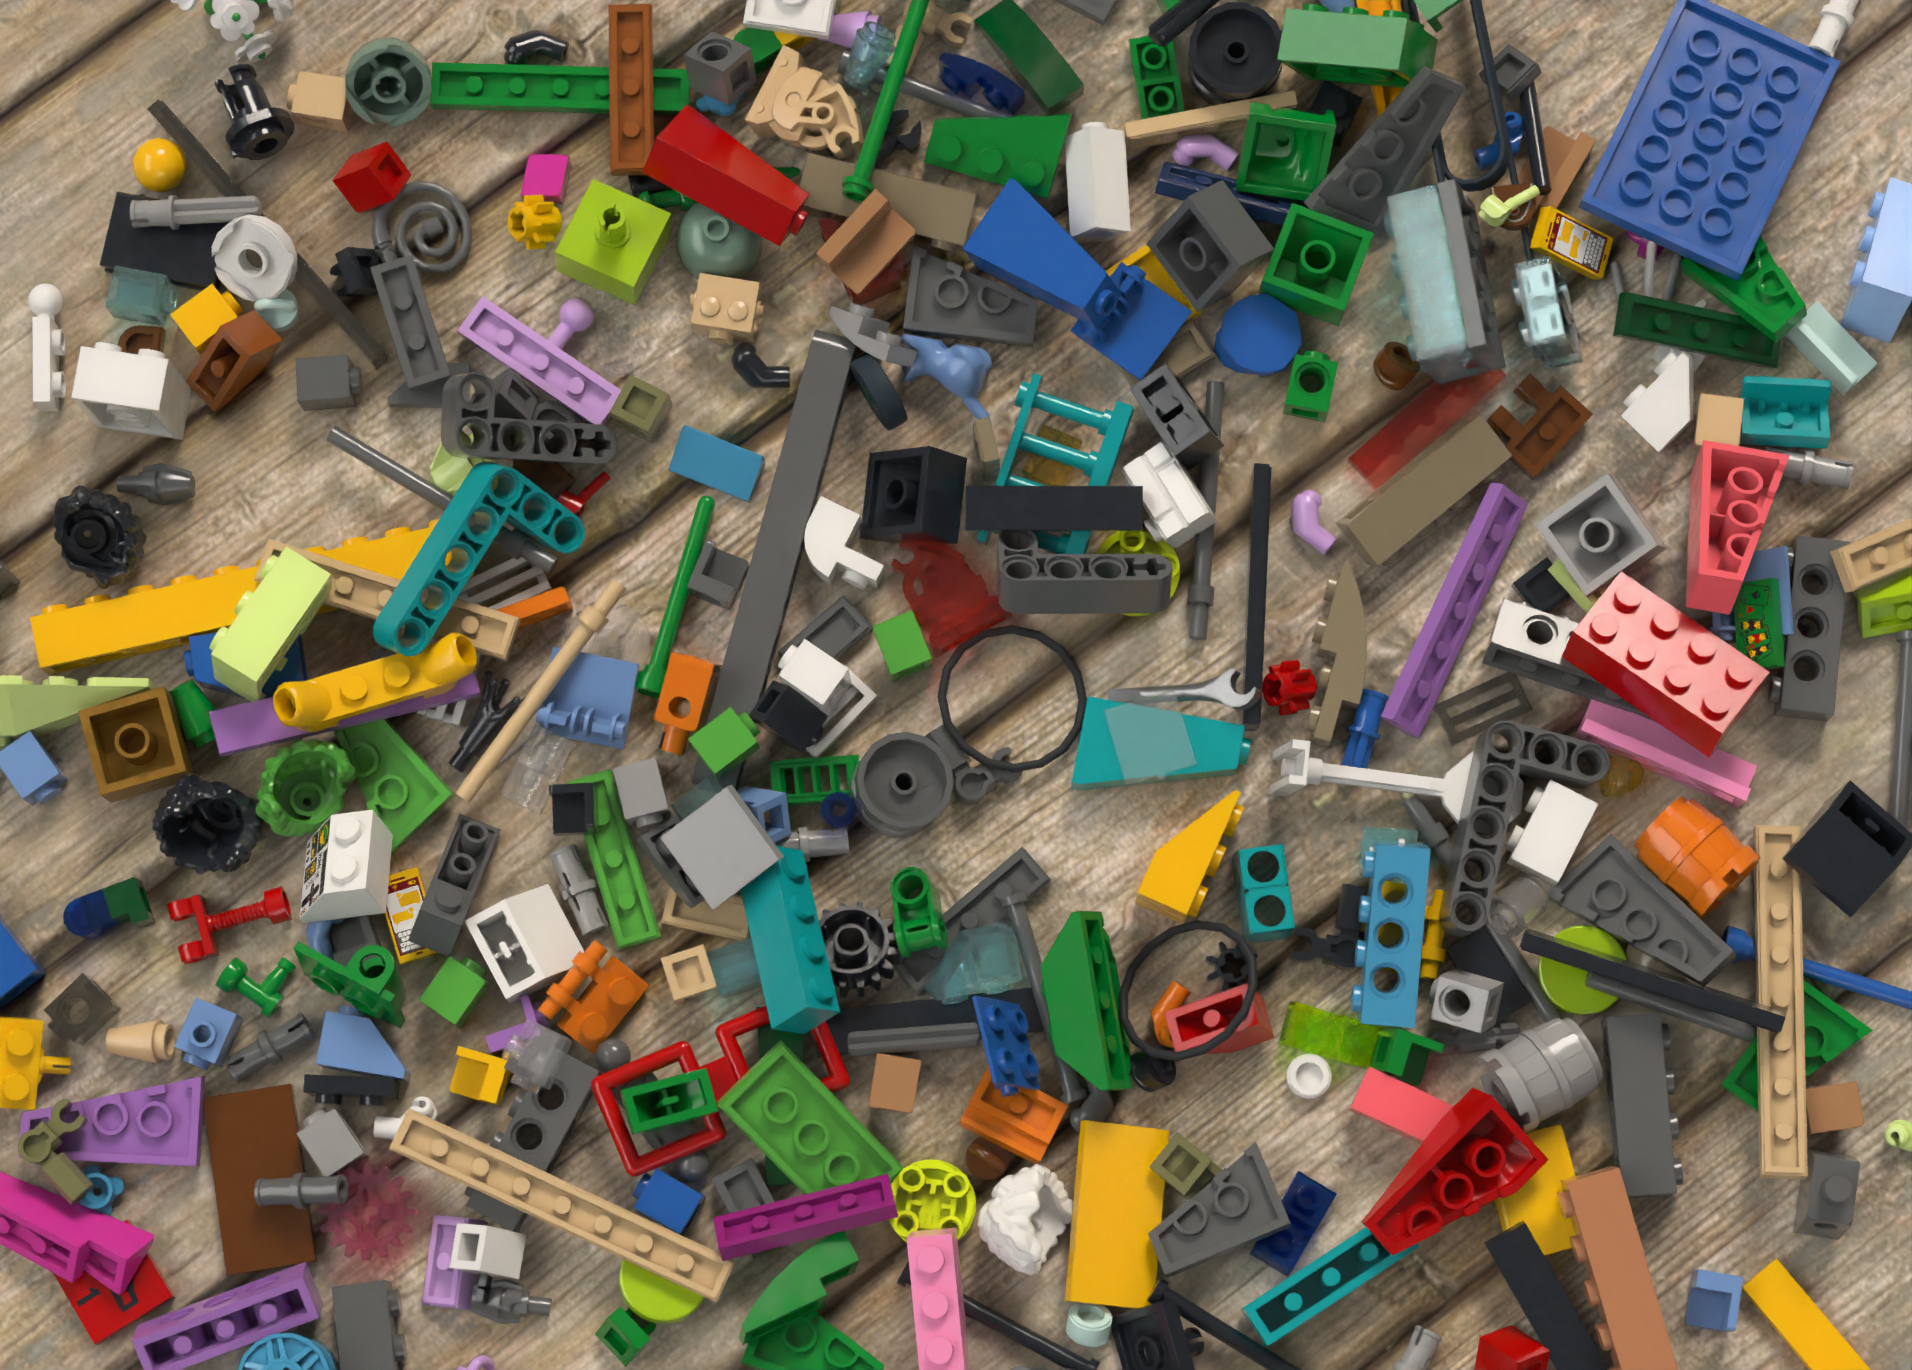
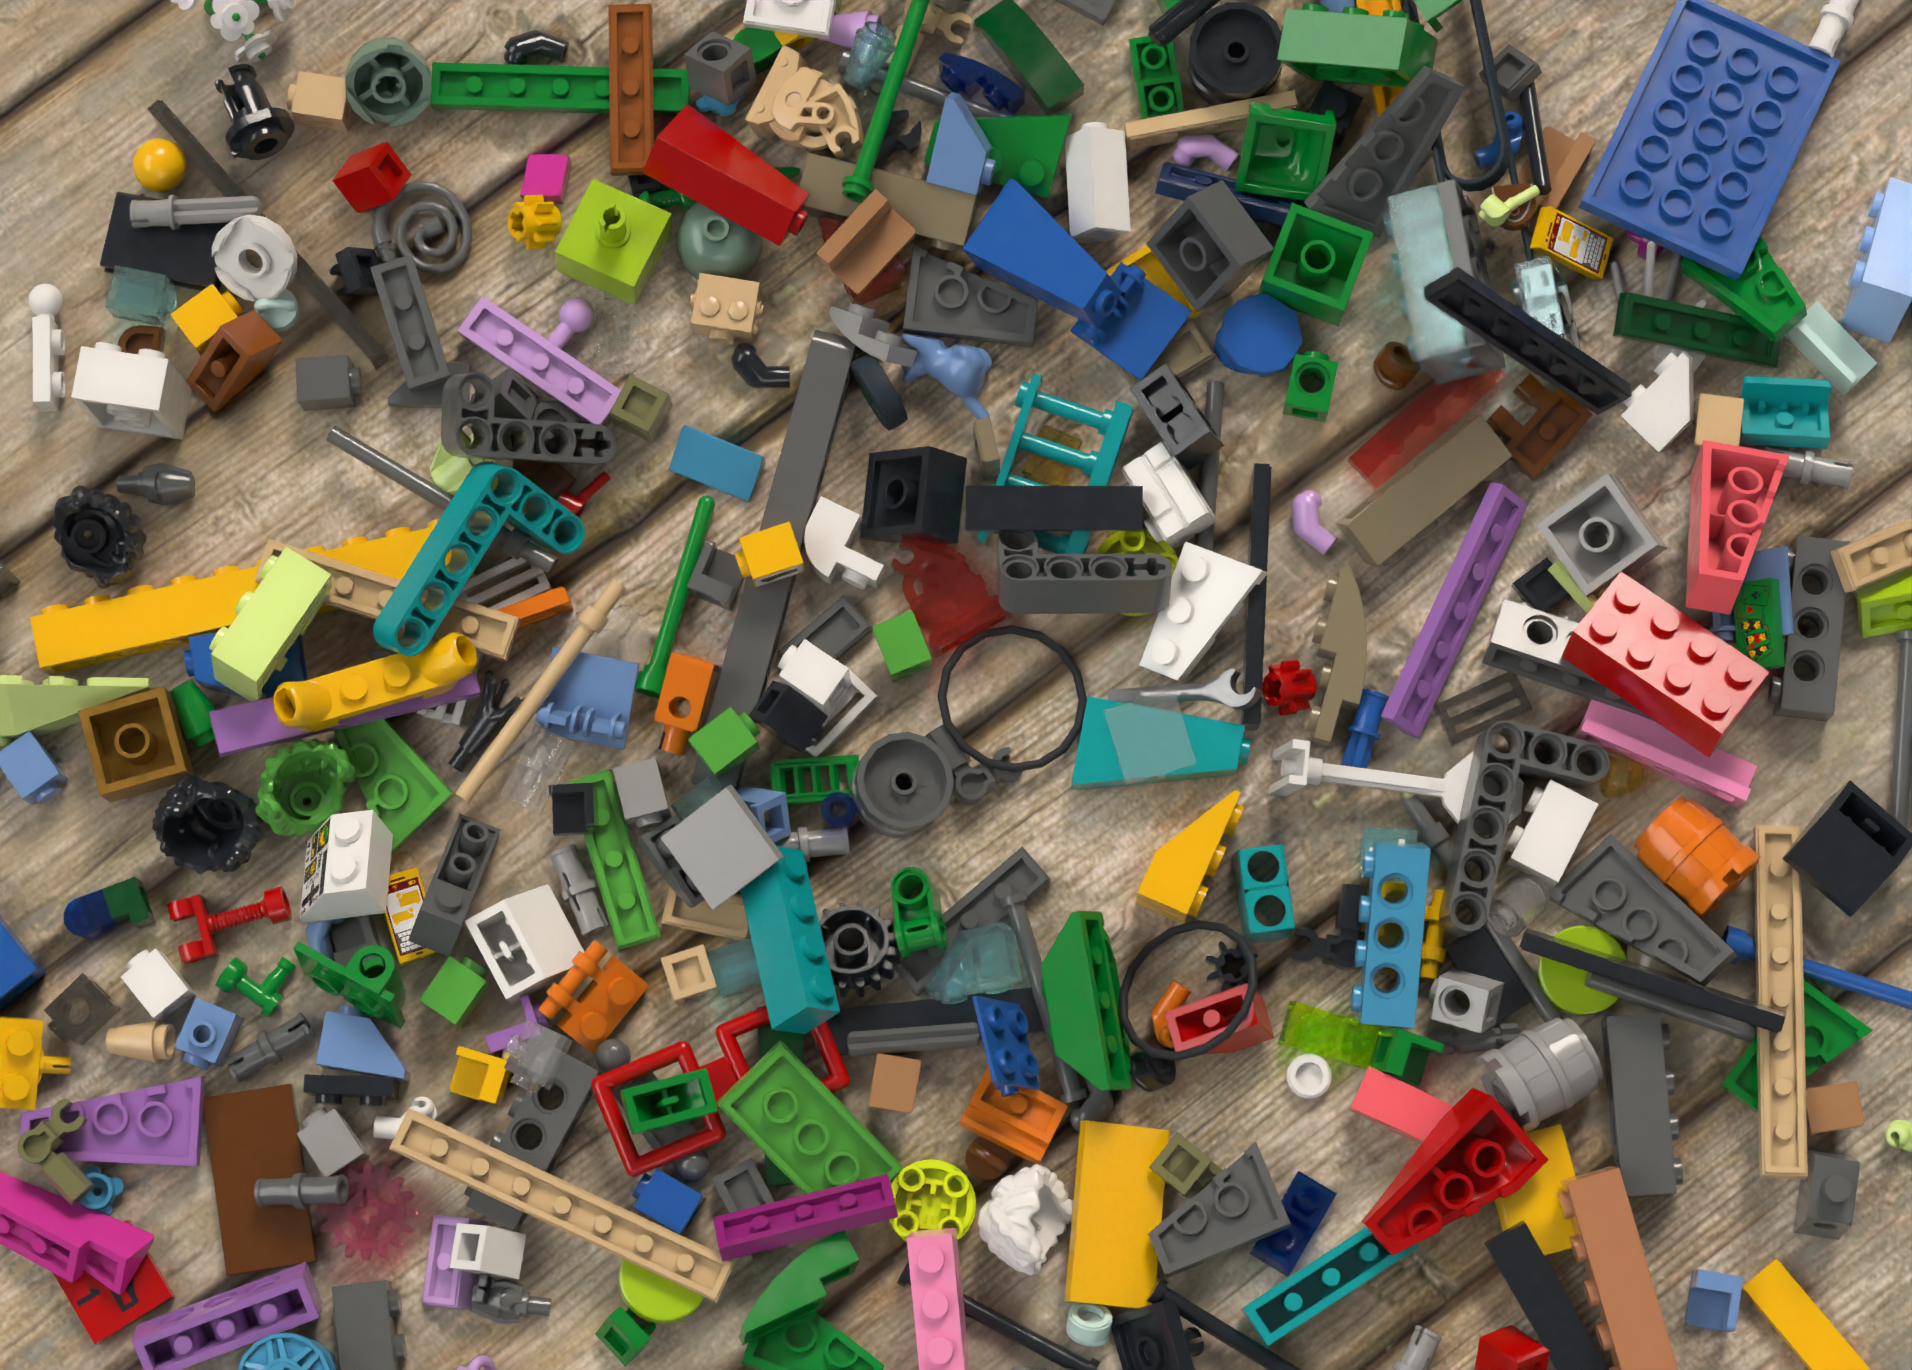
none -> white brick [121,948,196,1021]
none -> yellow brick [735,521,805,588]
none -> medium blue slope [926,92,996,195]
none -> white wing [1139,542,1268,682]
none -> black tile [1424,267,1632,415]

